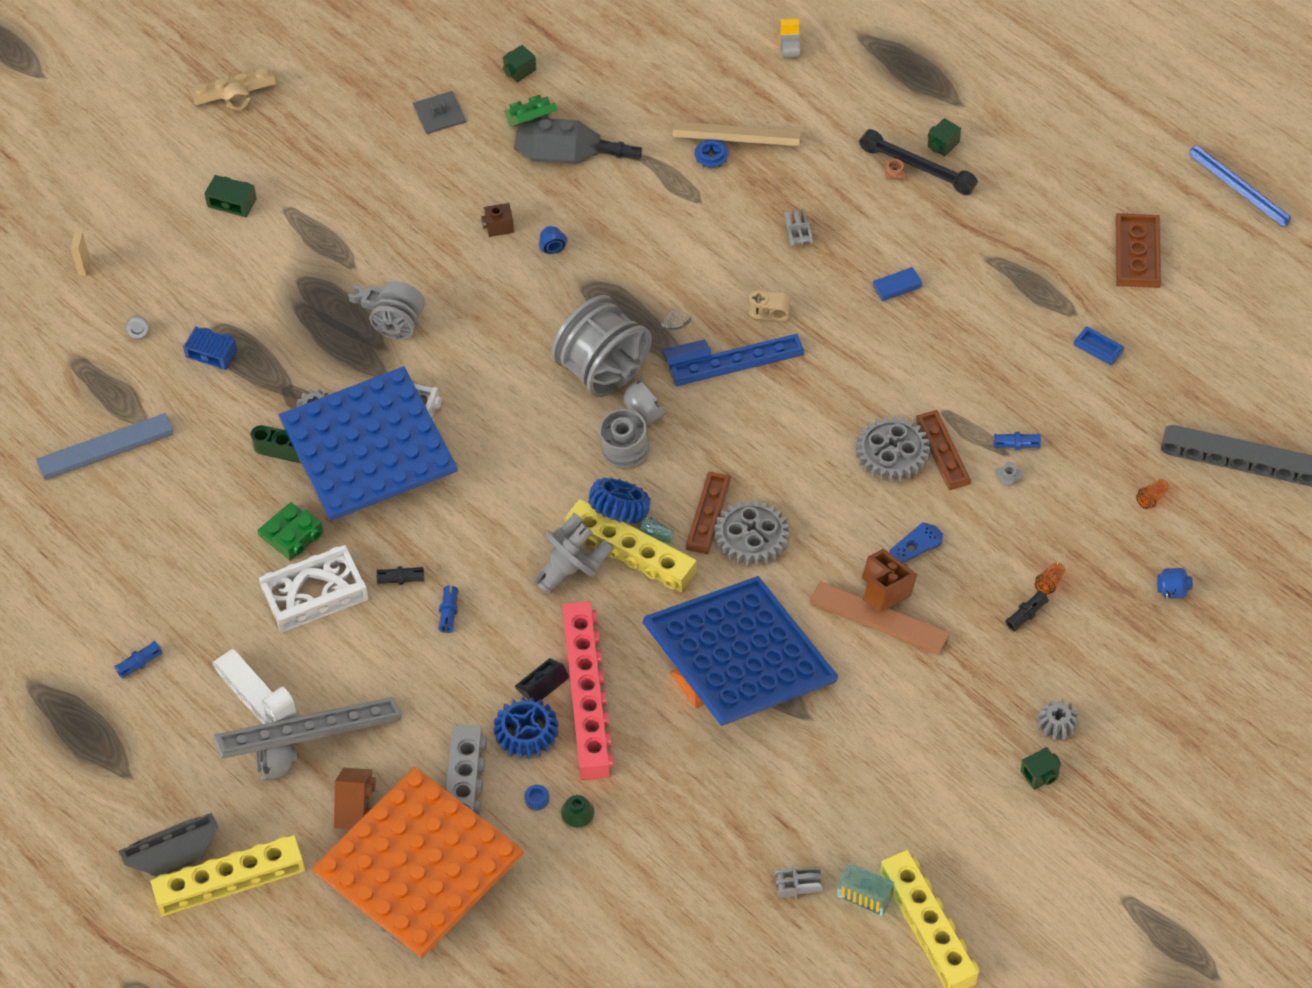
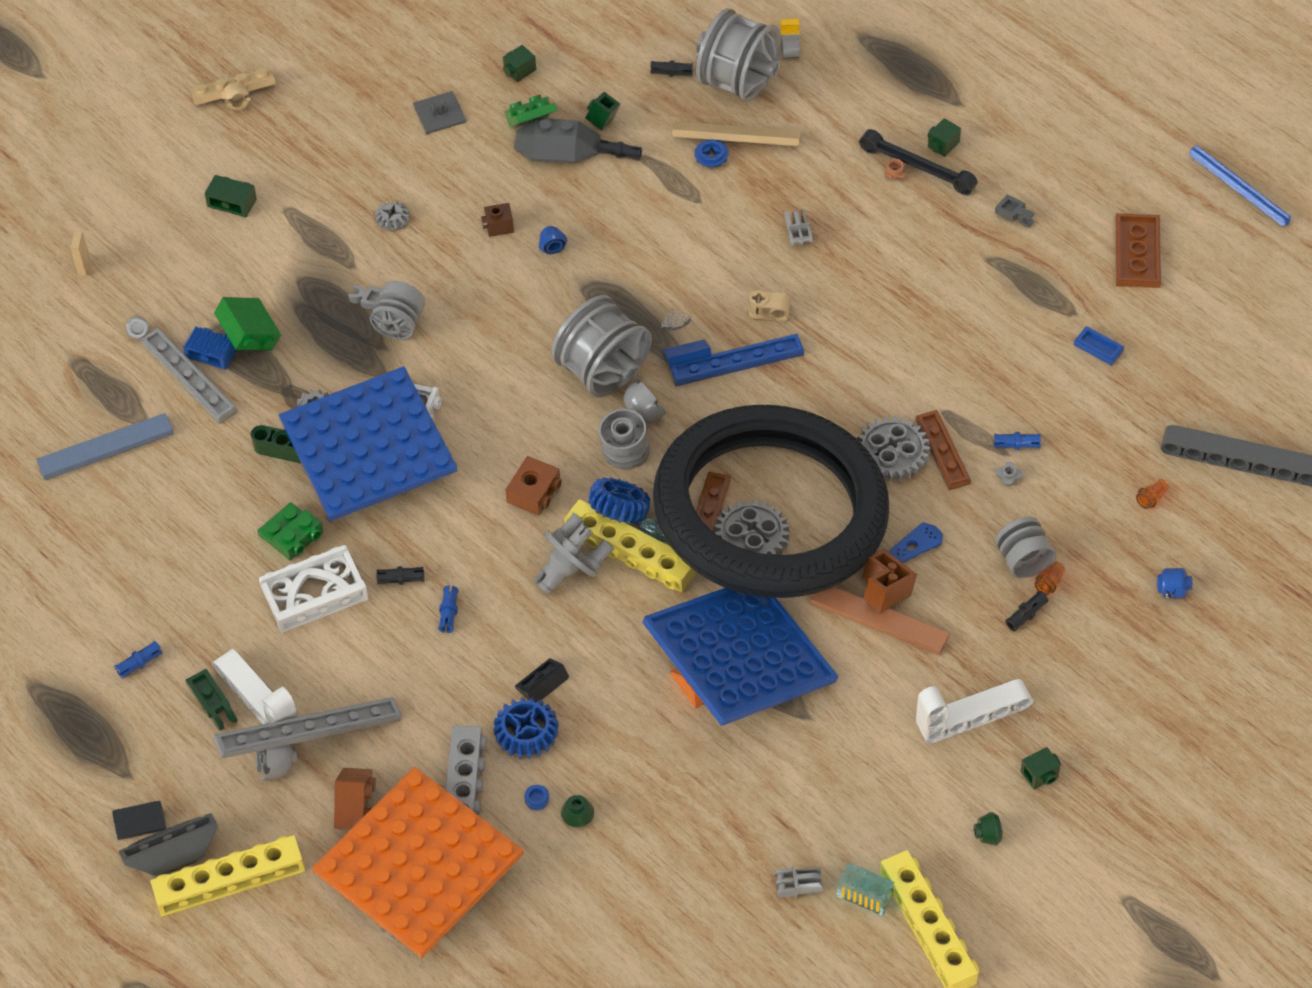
coral brick [562,601,614,780] -> none
blue tile [873,267,922,301] -> none
light grey gear [1037,700,1079,741] -> none
none -> black slope [112,801,166,840]
none -> light grey tile [140,328,237,424]
none -> dark green hinge [185,669,237,731]
none -> green brick [214,297,281,351]
none -> light grey gear [375,200,410,230]
none -> dark orange brick [505,456,562,516]
none -> dark green brick [585,92,621,131]
none -> black pin [650,60,693,77]
none -> black tyre [653,404,889,598]
none -> light grey wheel [696,8,780,102]
none -> white beam [916,679,1033,743]
none -> dark green cone [974,812,1002,846]
none -> dark grey plate [995,194,1034,228]
none -> light grey wheel [995,517,1056,578]

